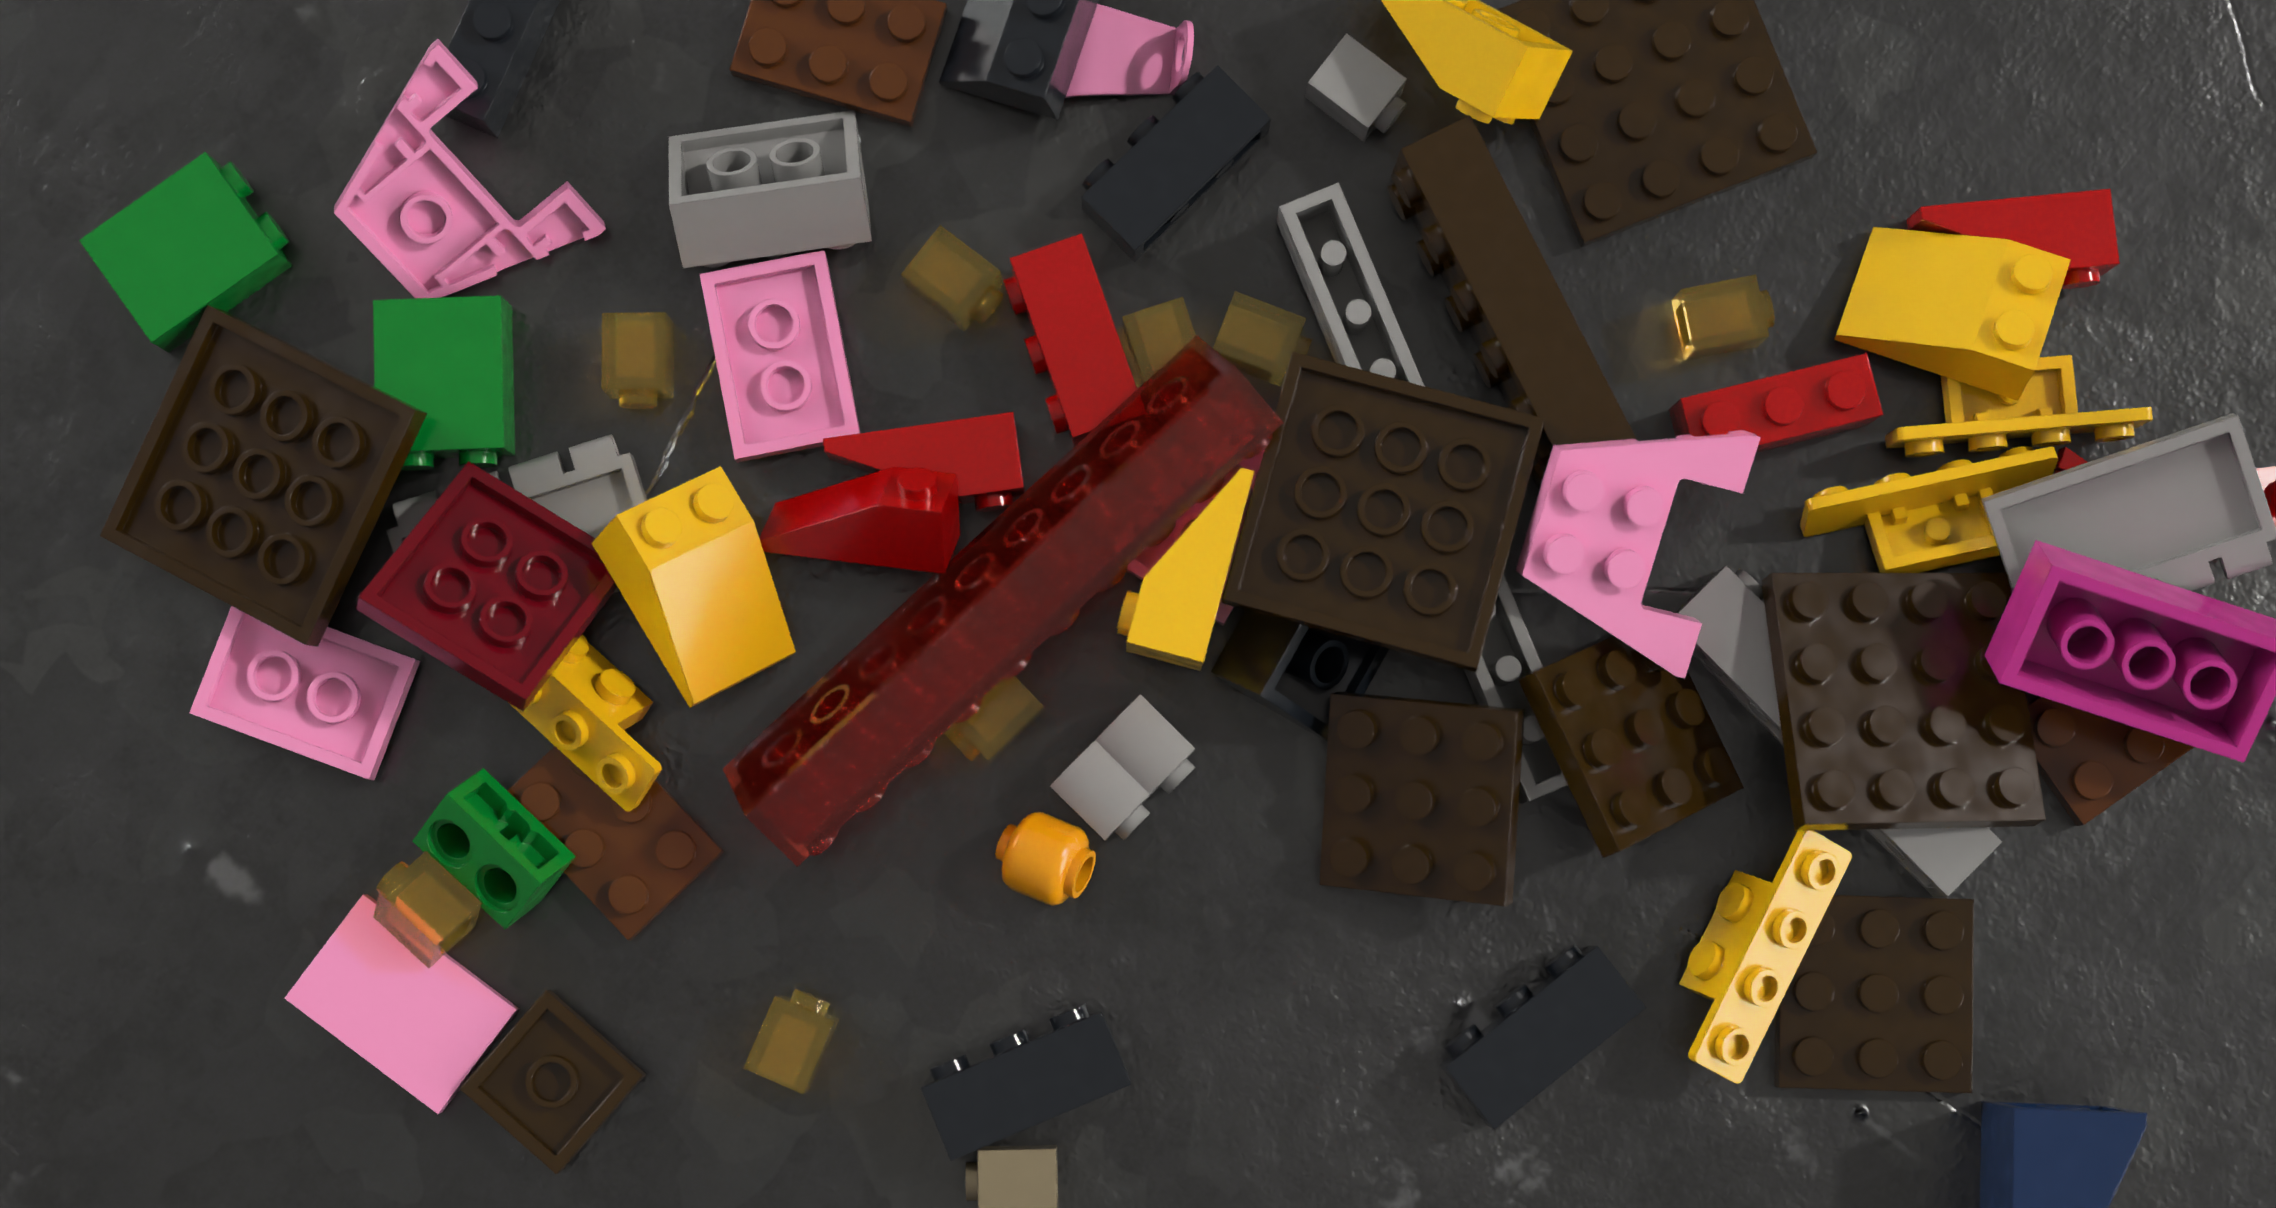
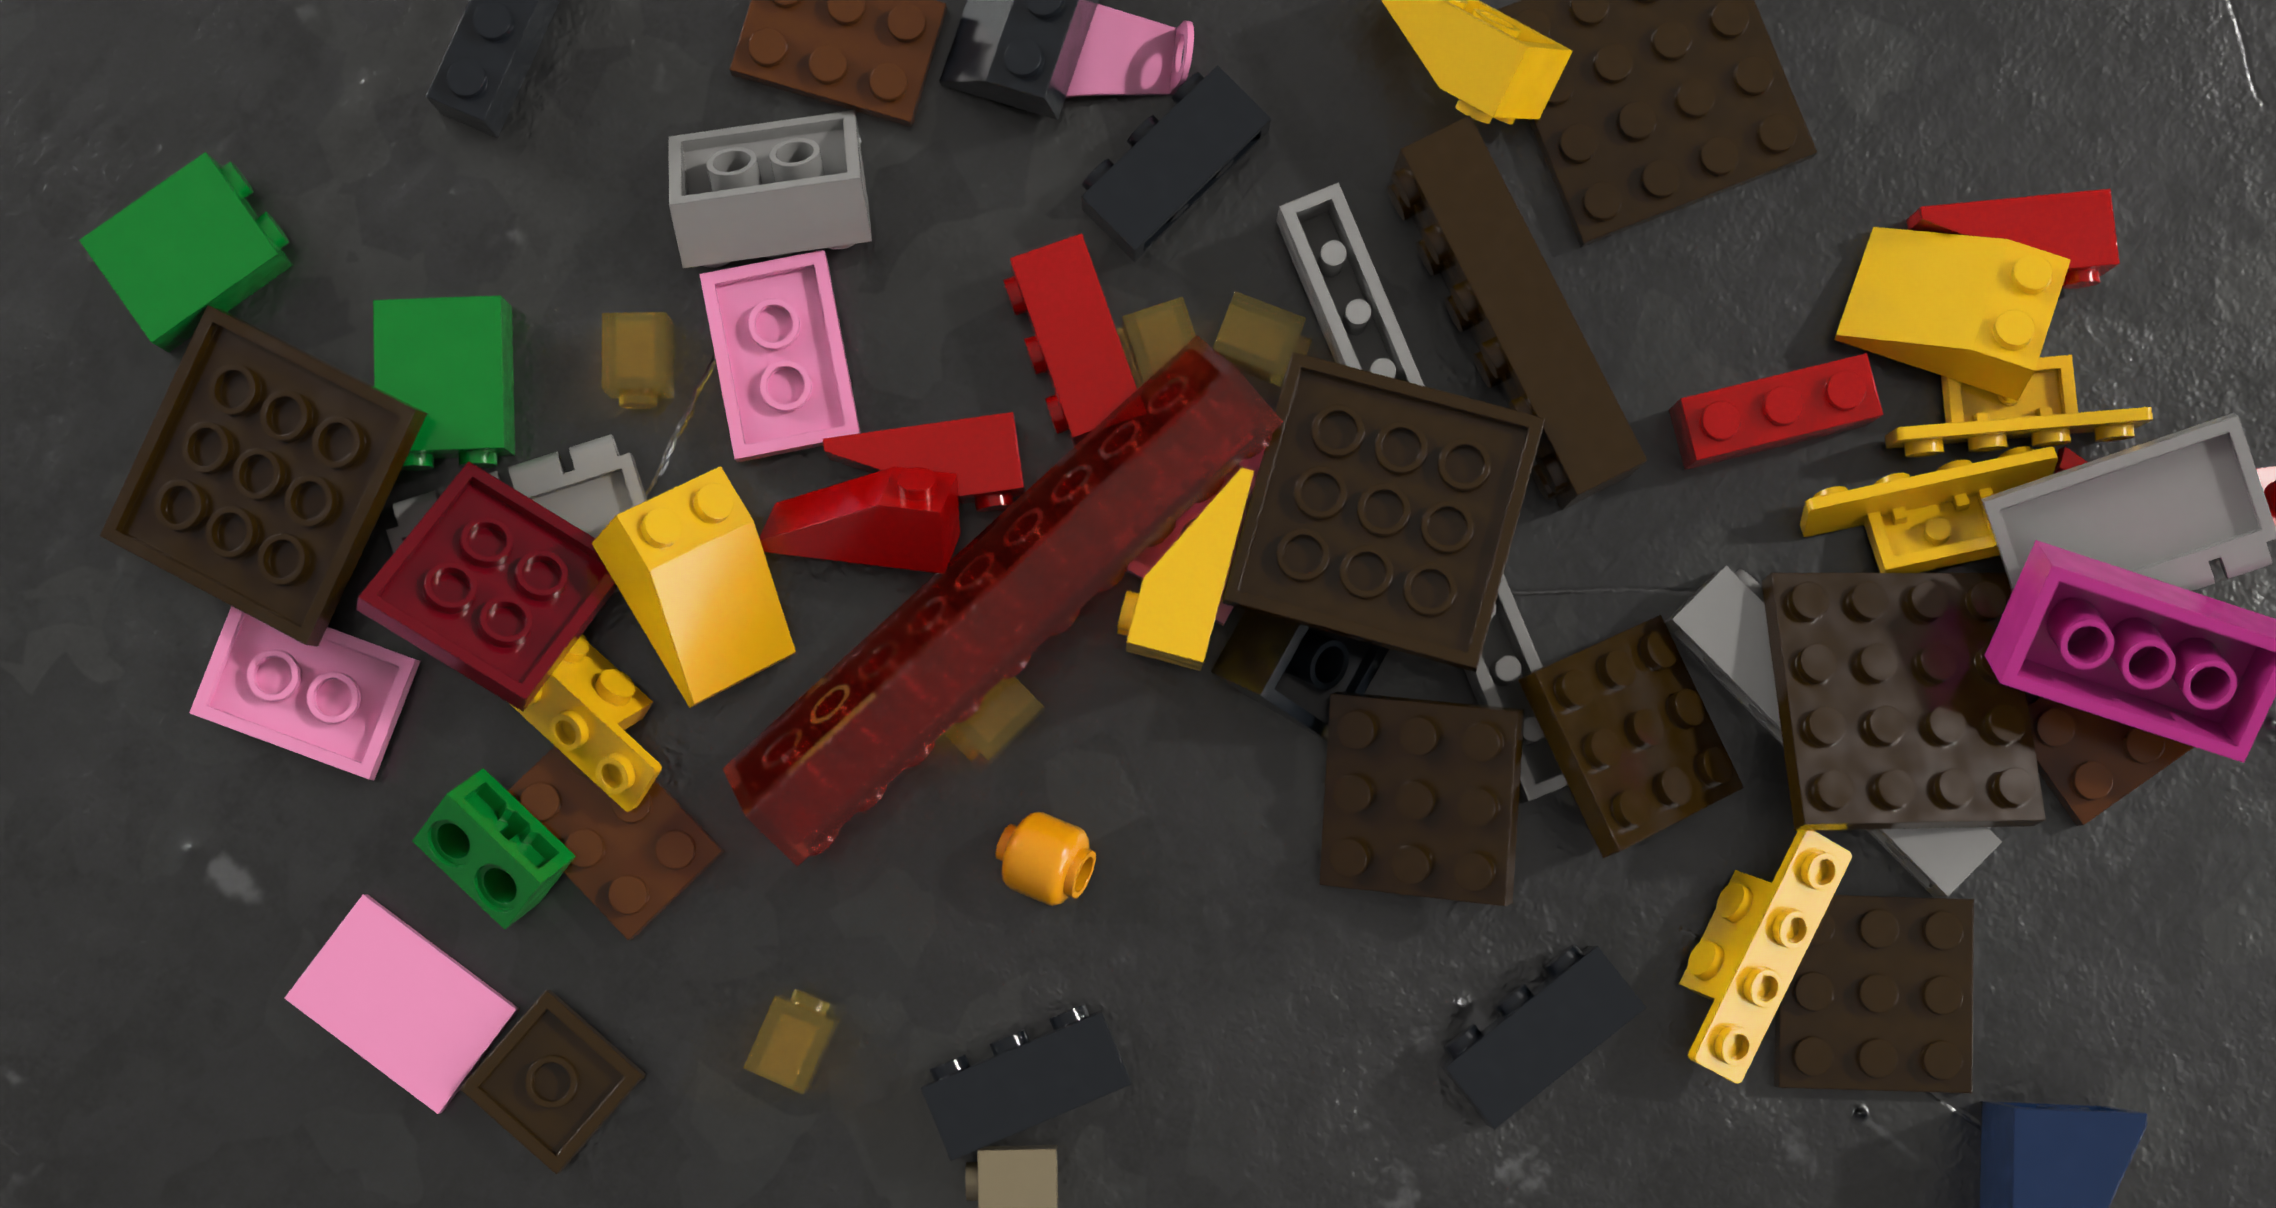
bright pink wing [334,39,606,298] -> none
clear yellow brick [373,851,482,969] -> none
clear yellow brick [901,225,1004,331] -> none
light grey brick [1050,694,1196,841] -> none
light grey brick [1305,33,1407,142] -> none
bright pink wing [1516,430,1761,679] -> none
clear yellow brick [1671,274,1775,361] -> none

